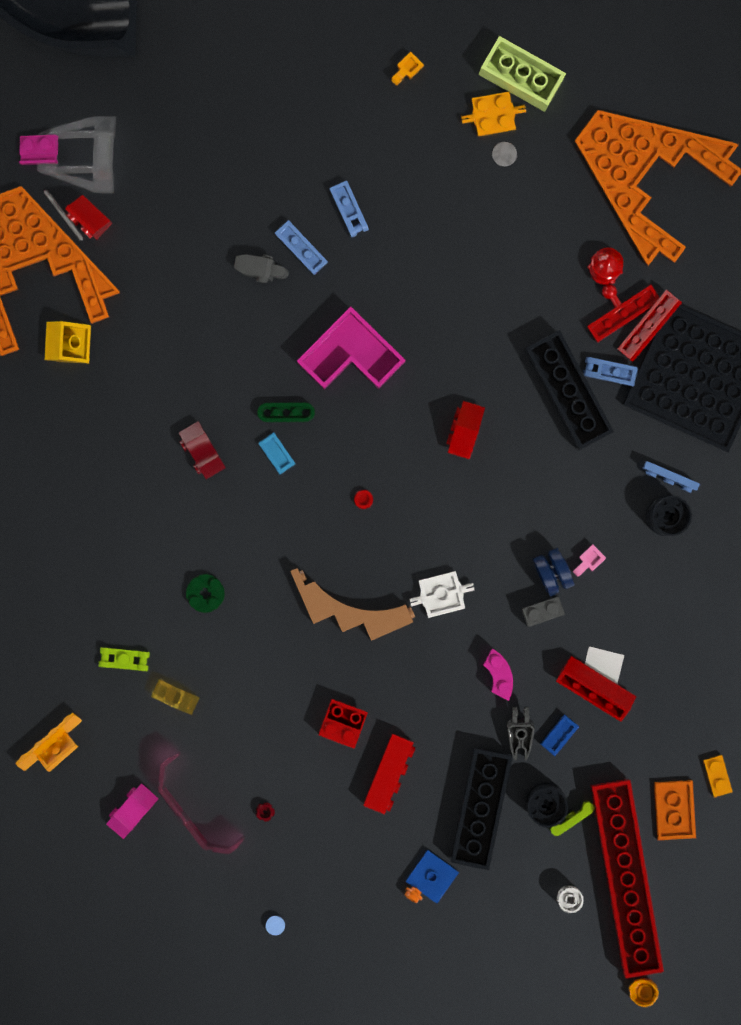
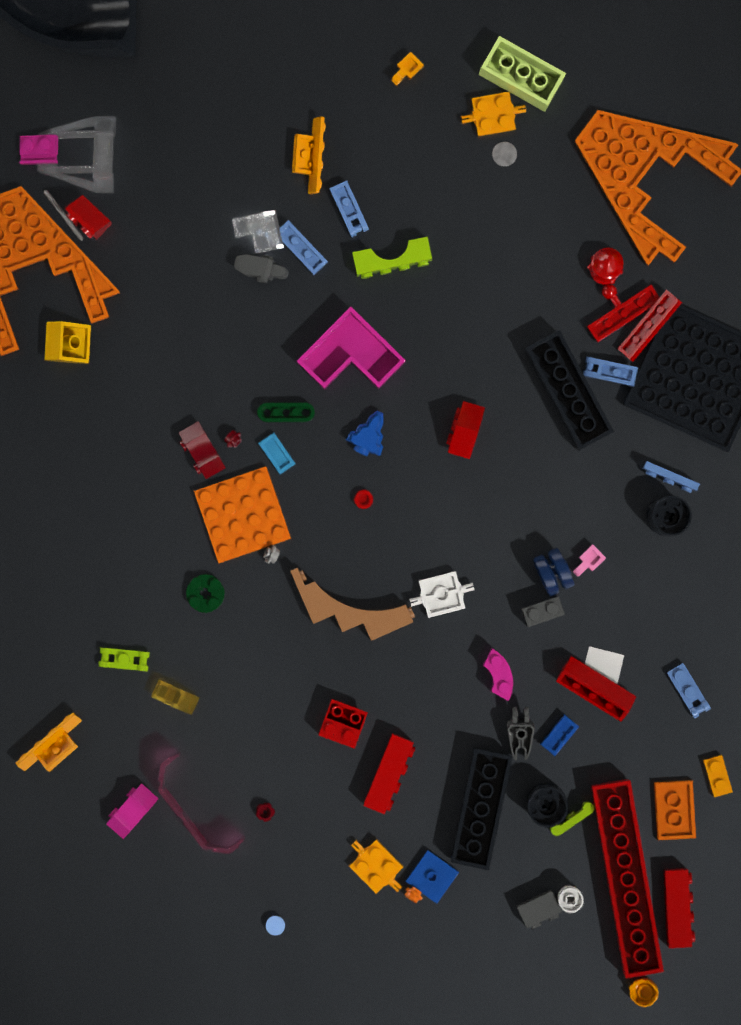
none -> orange plate [194,466,291,563]
none -> dark red plate [224,430,242,448]
none -> clear brick [232,210,284,253]
none -> light grey plate [264,545,280,564]
none -> light orange bracket [292,116,326,194]
none -> blue rock [346,411,383,456]
none -> light orange plate [349,839,404,894]
none -> lime arch [352,237,432,279]
none -> dark grey brick [516,889,562,929]
none -> red brick [663,868,695,948]
none -> medium blue plate [666,663,711,719]

